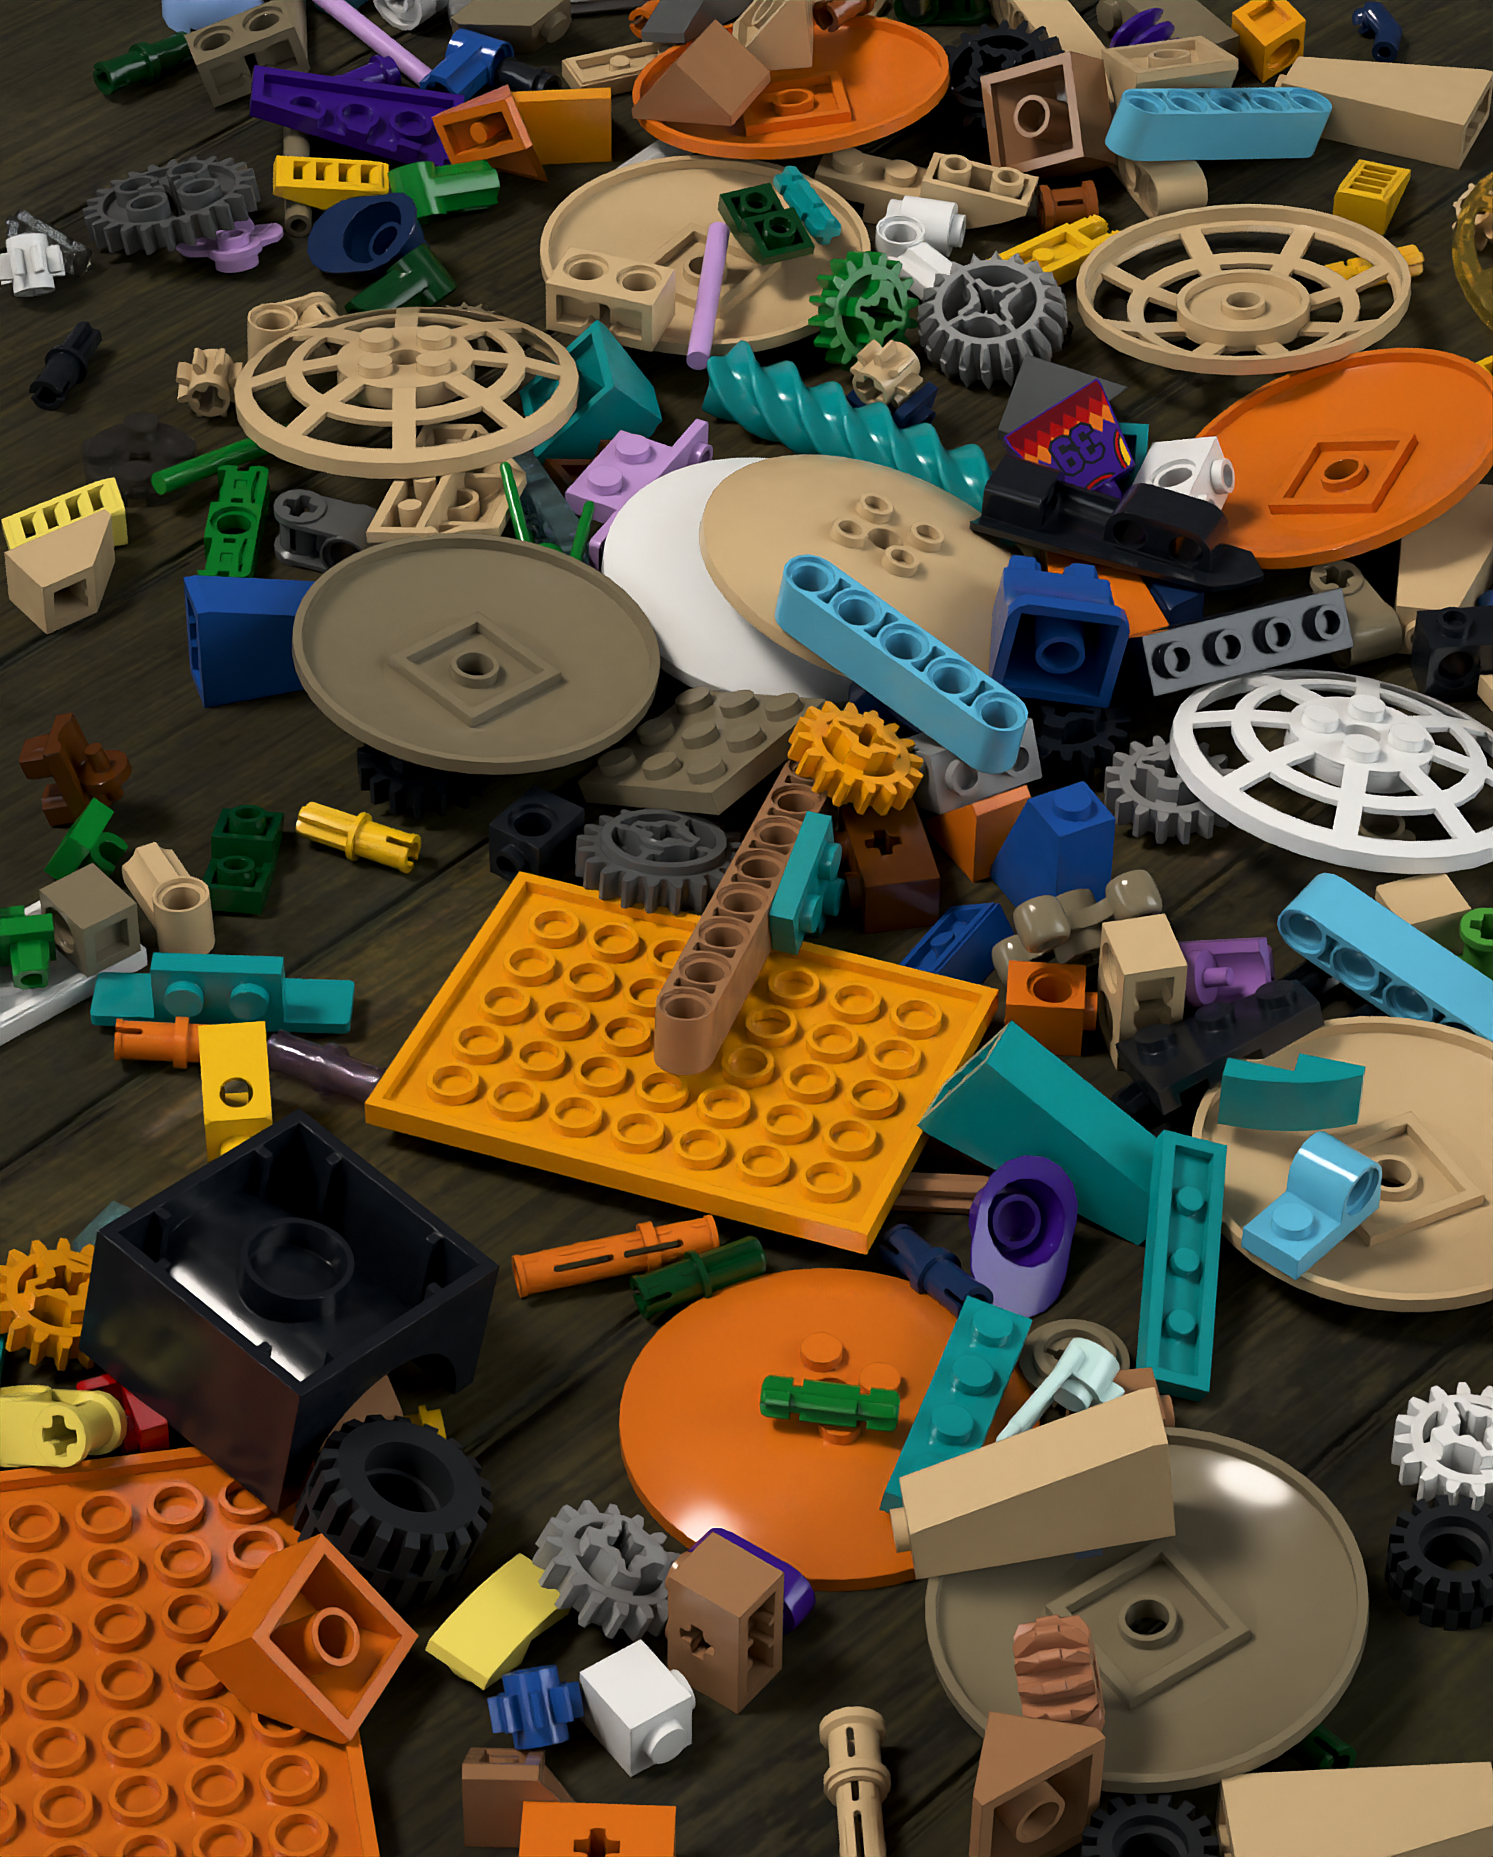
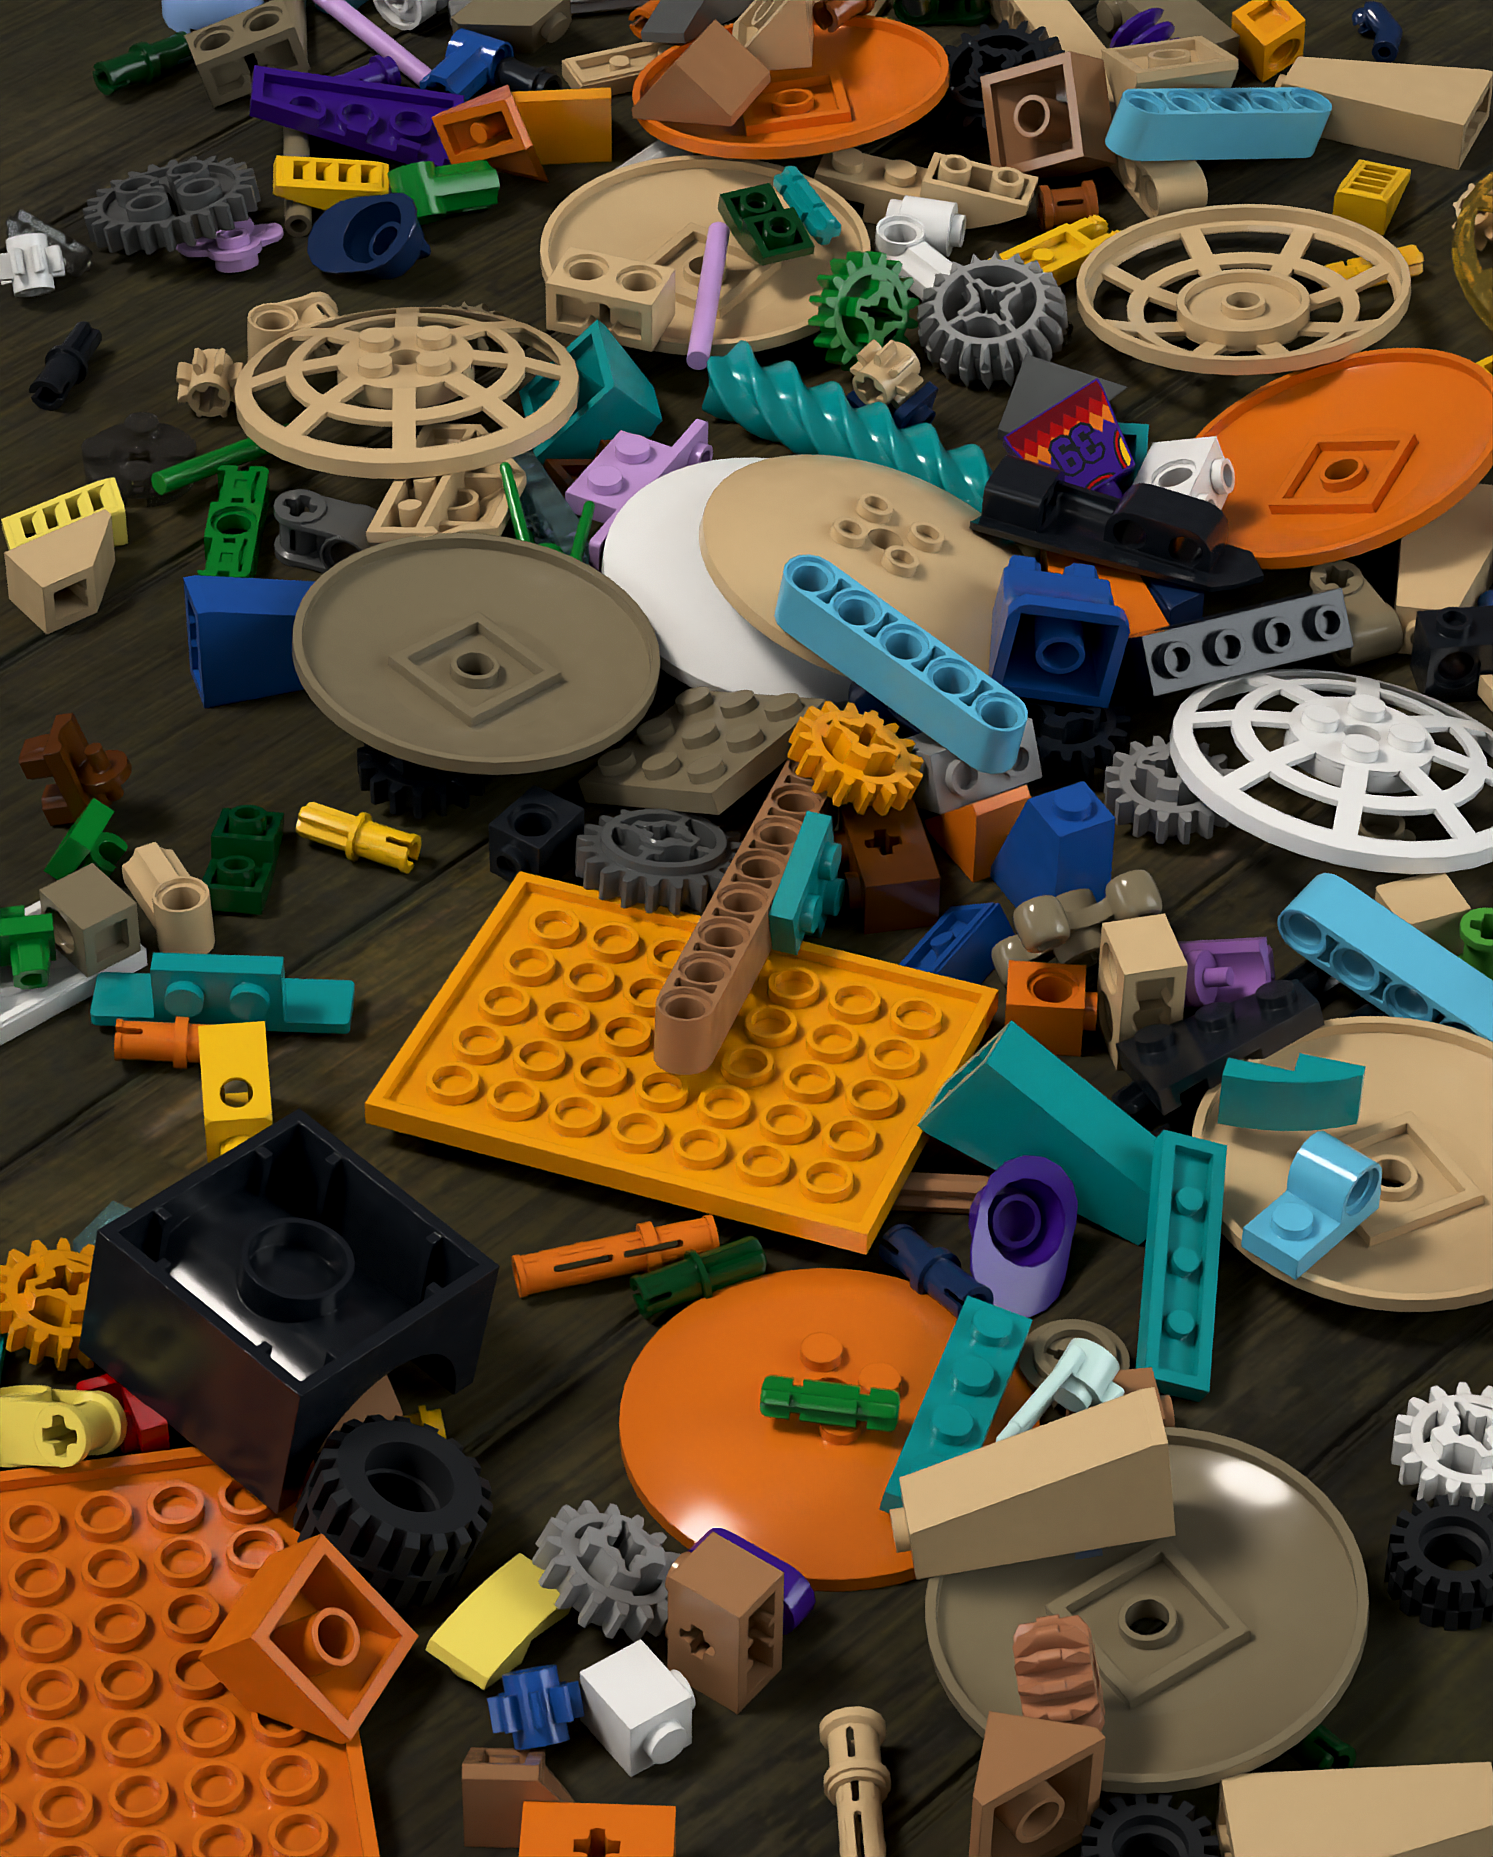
pin [267,1029,388,1103] -> none
dark green piece [344,242,459,332] -> none

